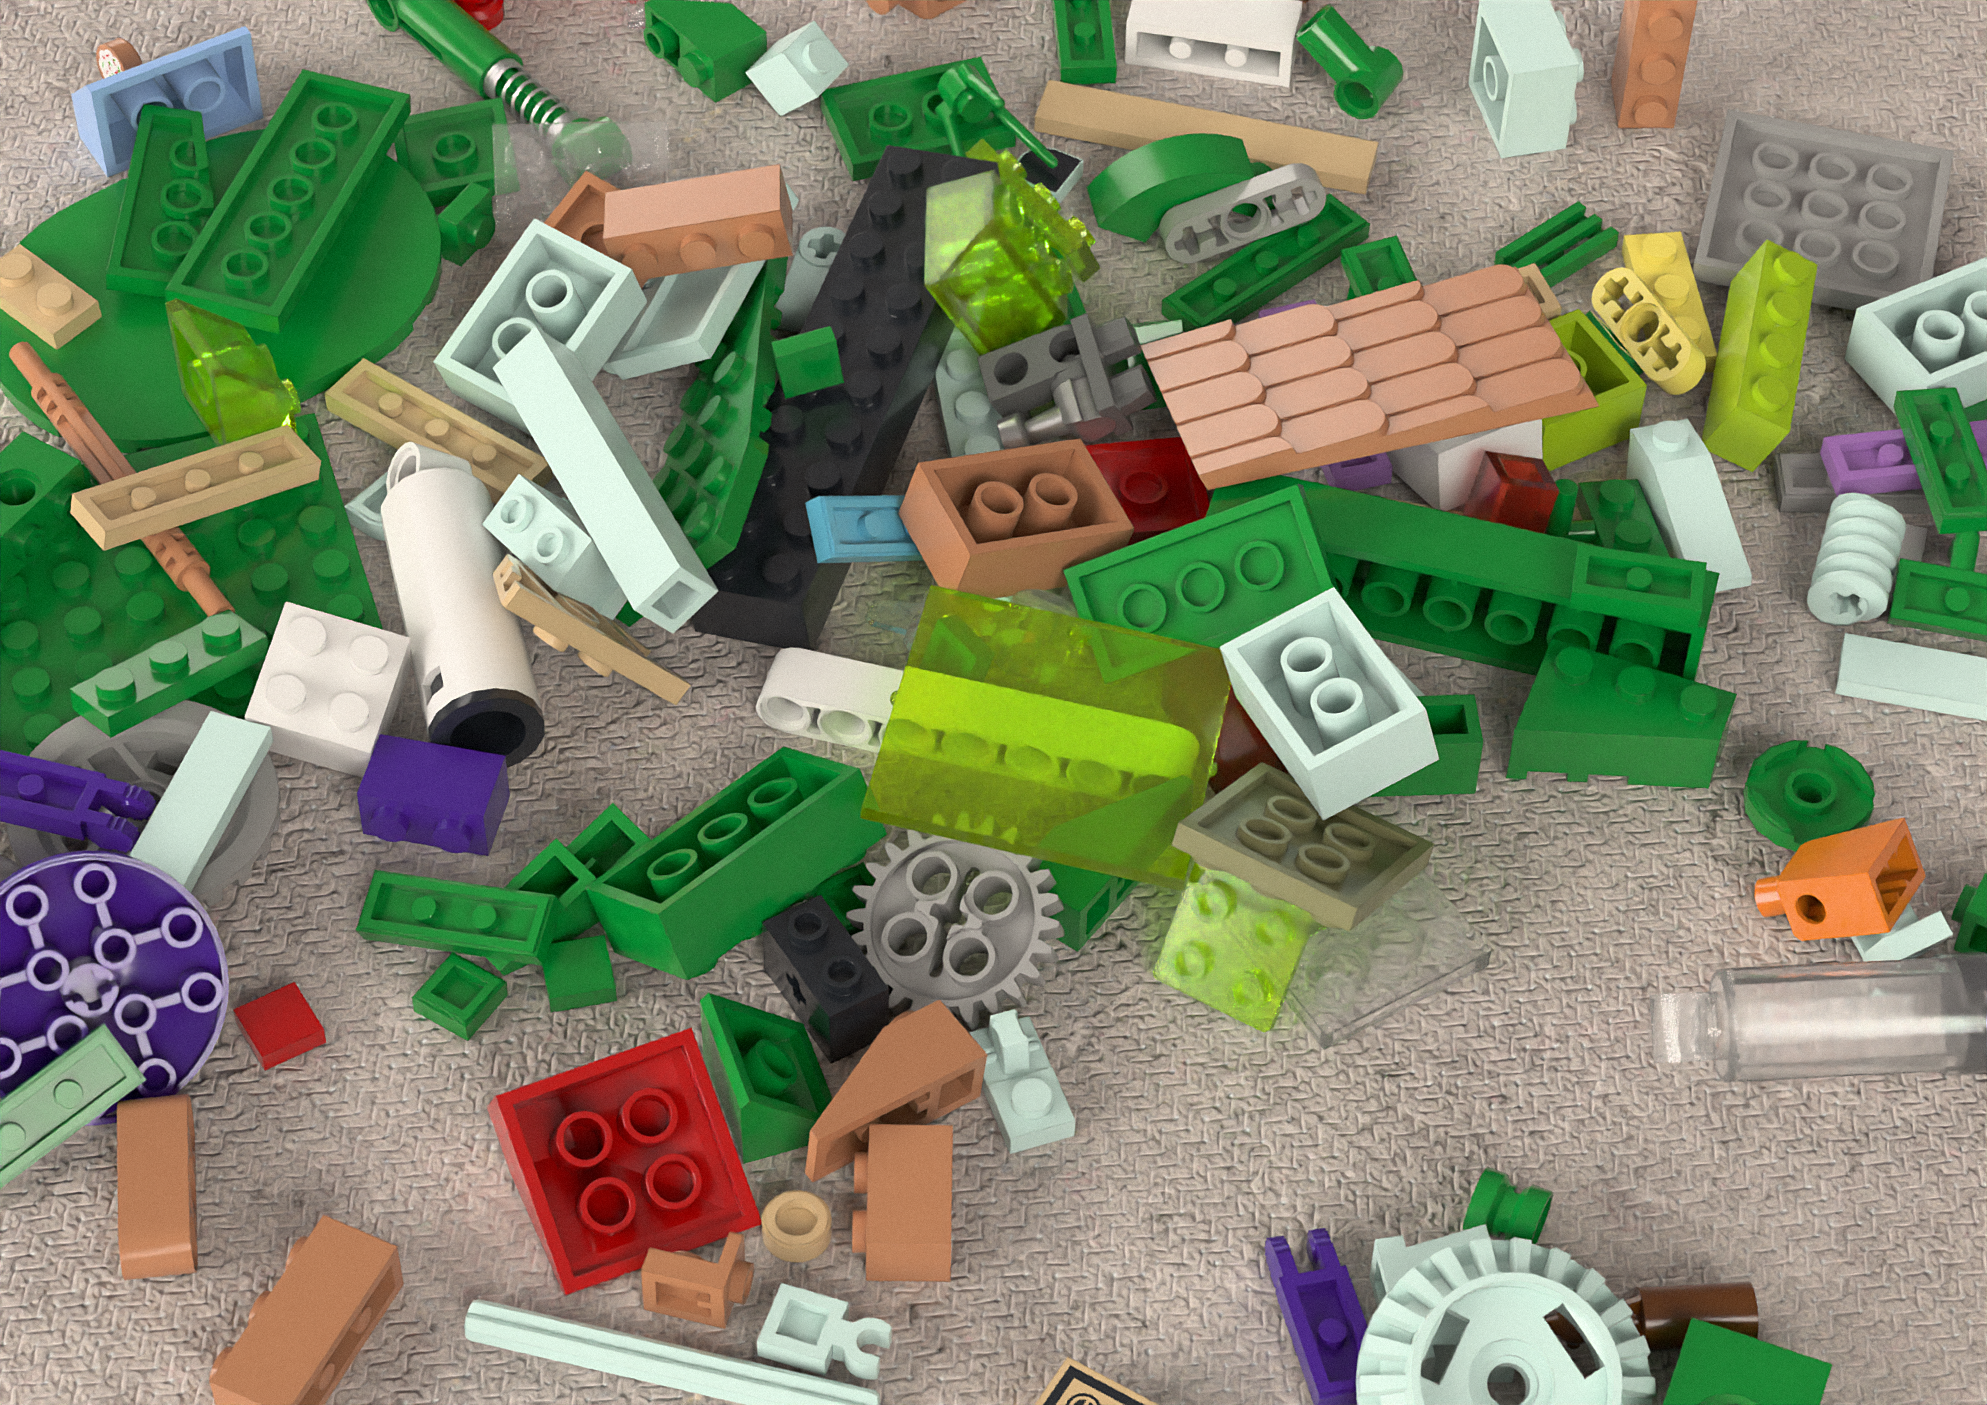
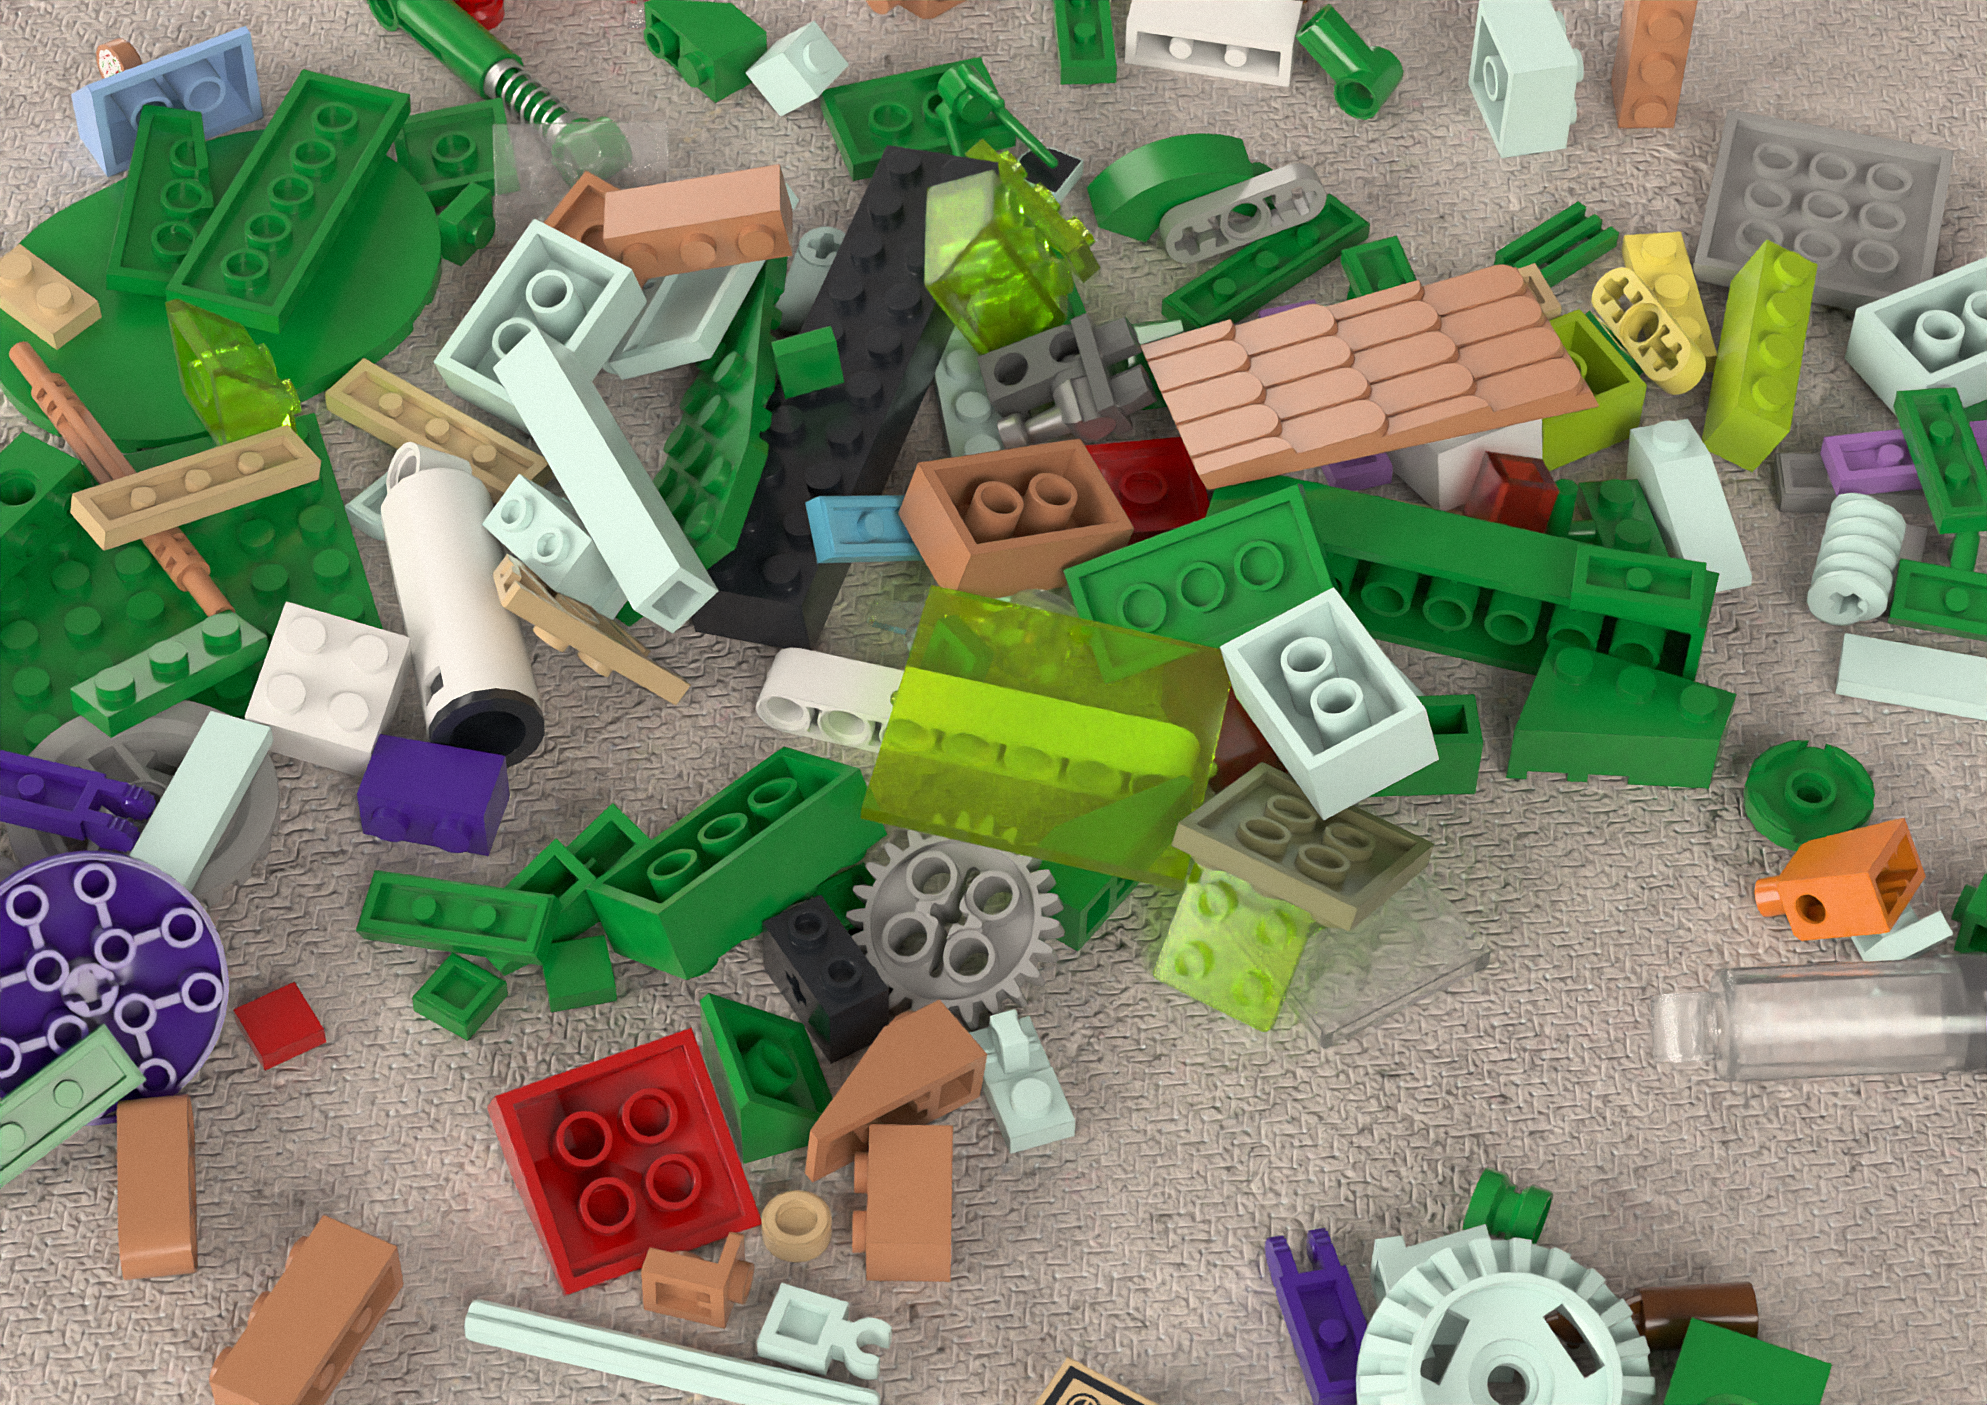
tan tile [1034,80,1379,195] -> none

